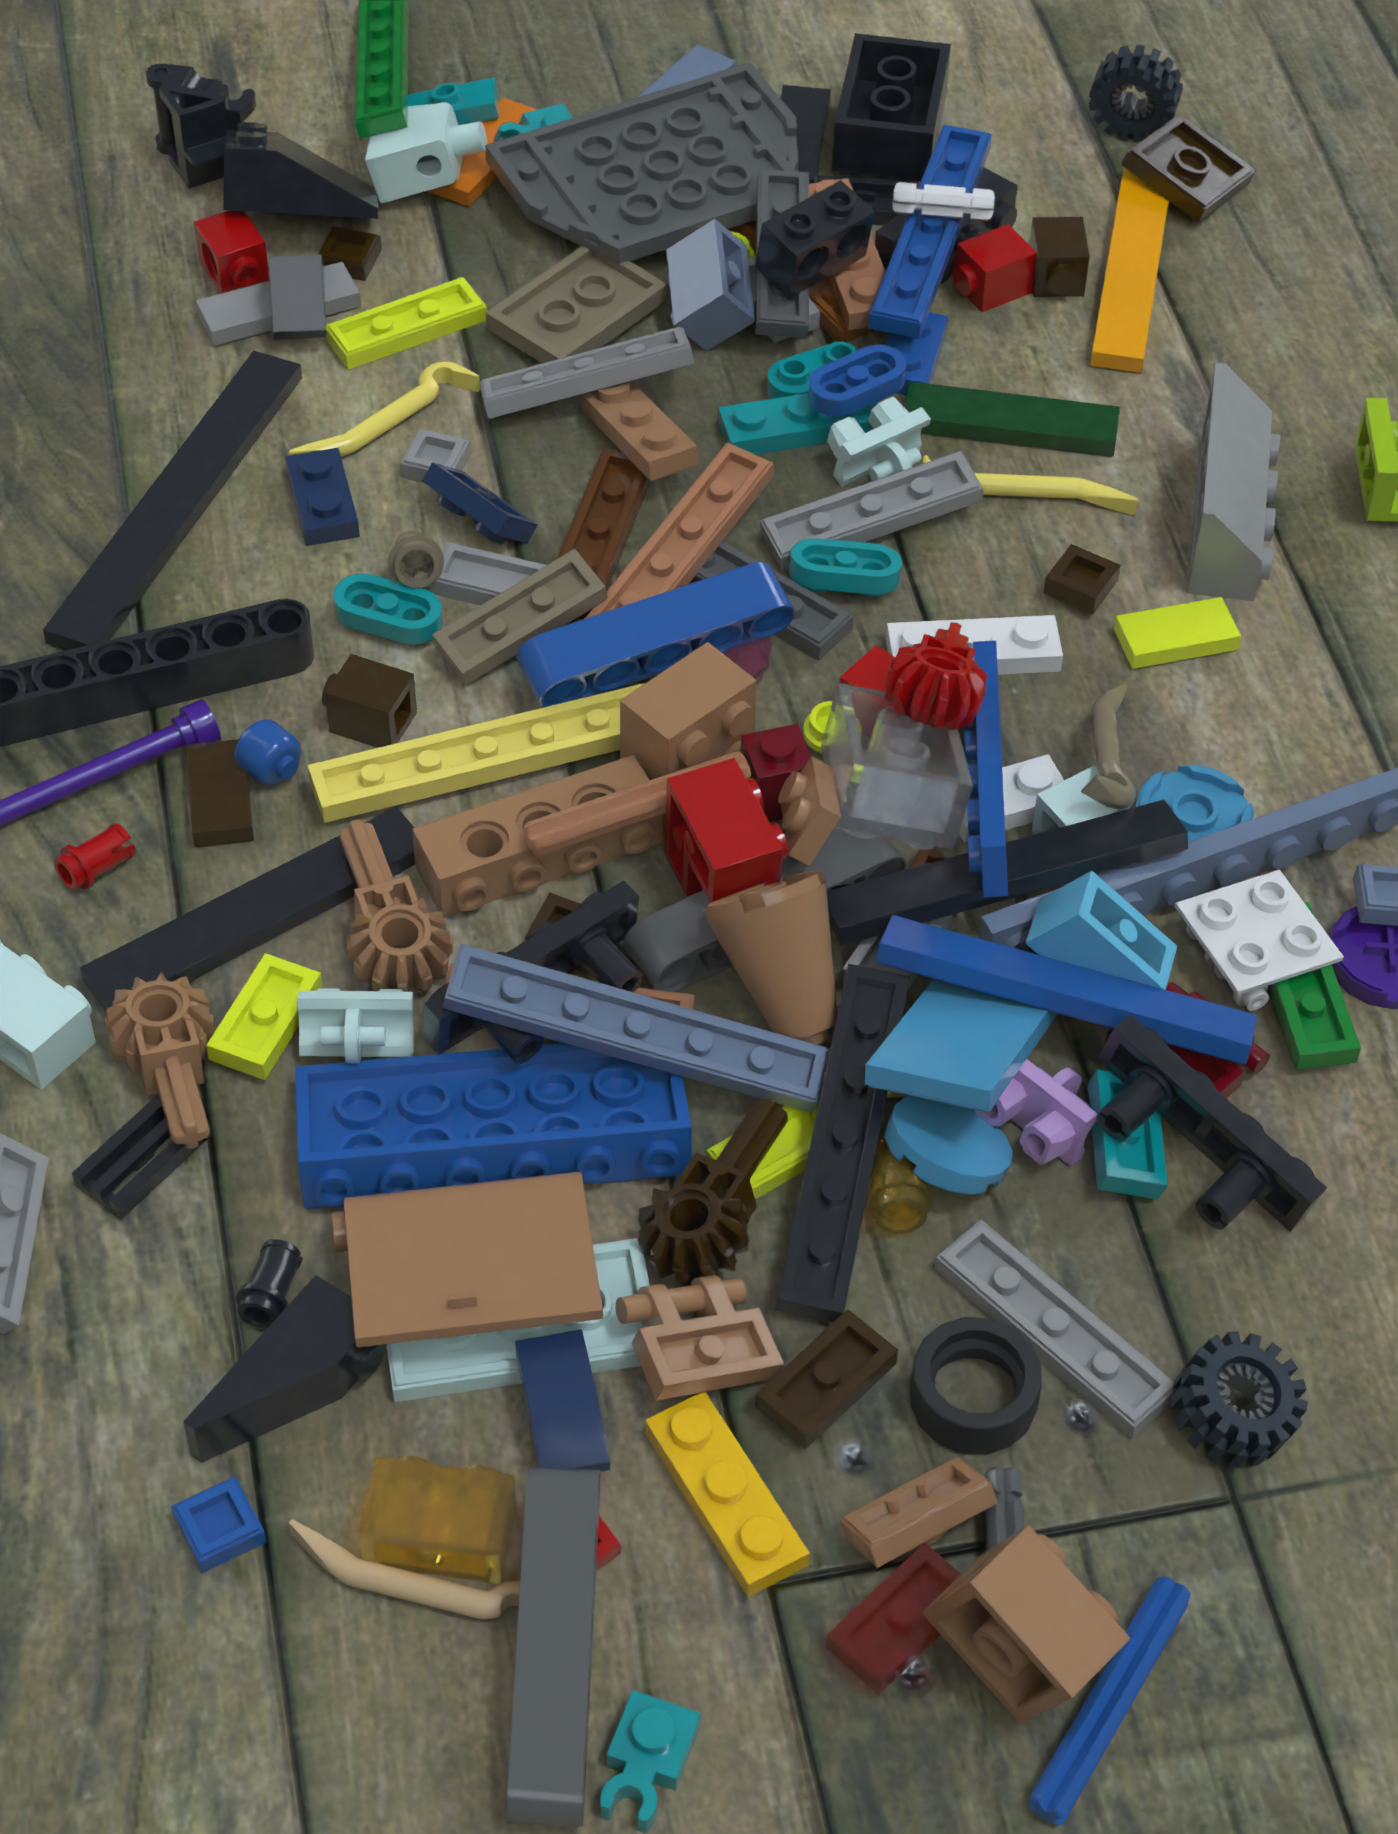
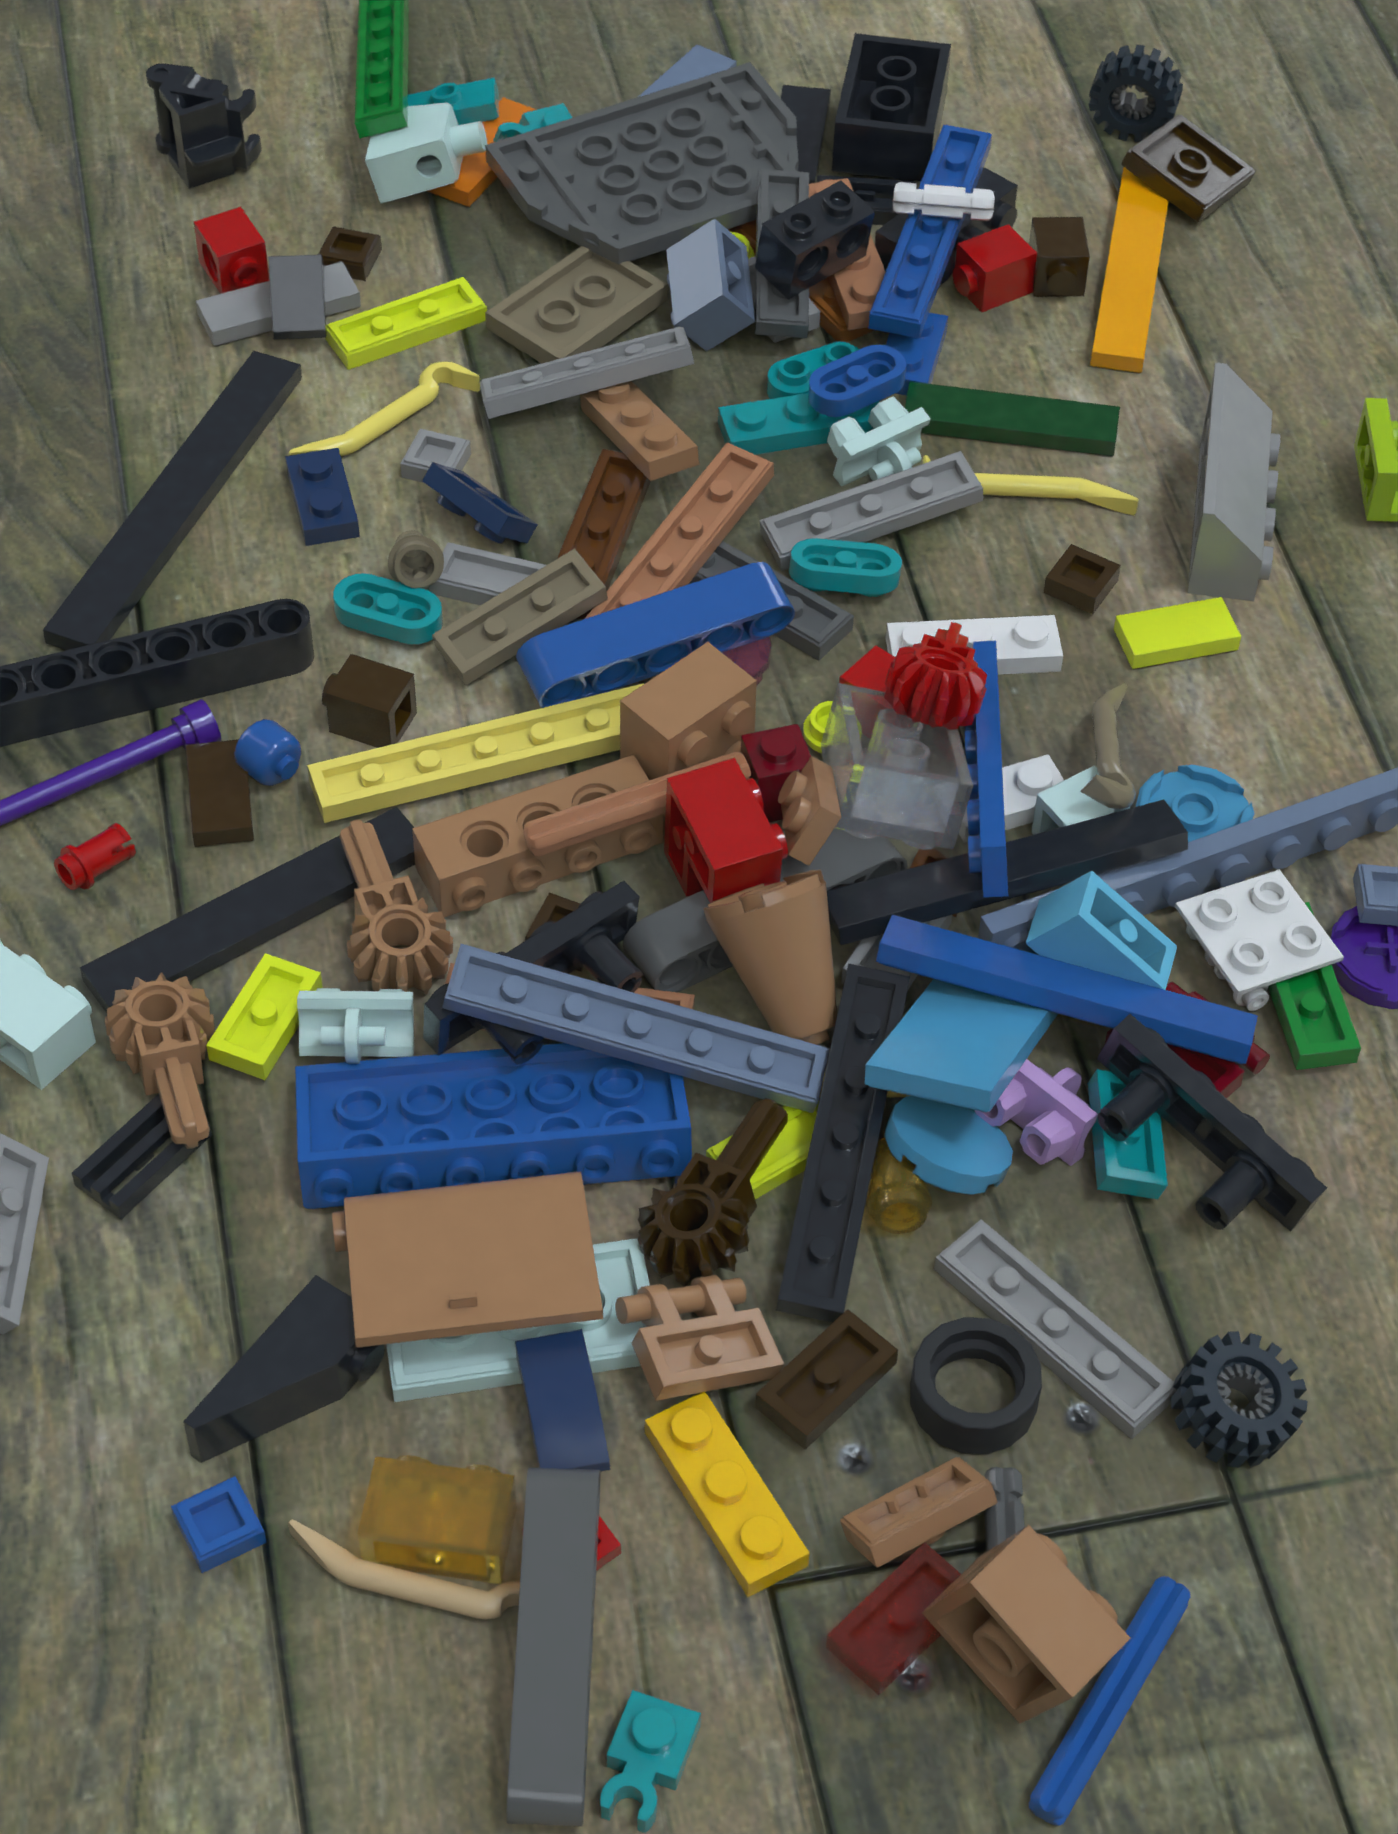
black slope [223,122,378,219] -> none
black pin [235,1239,303,1328] -> none

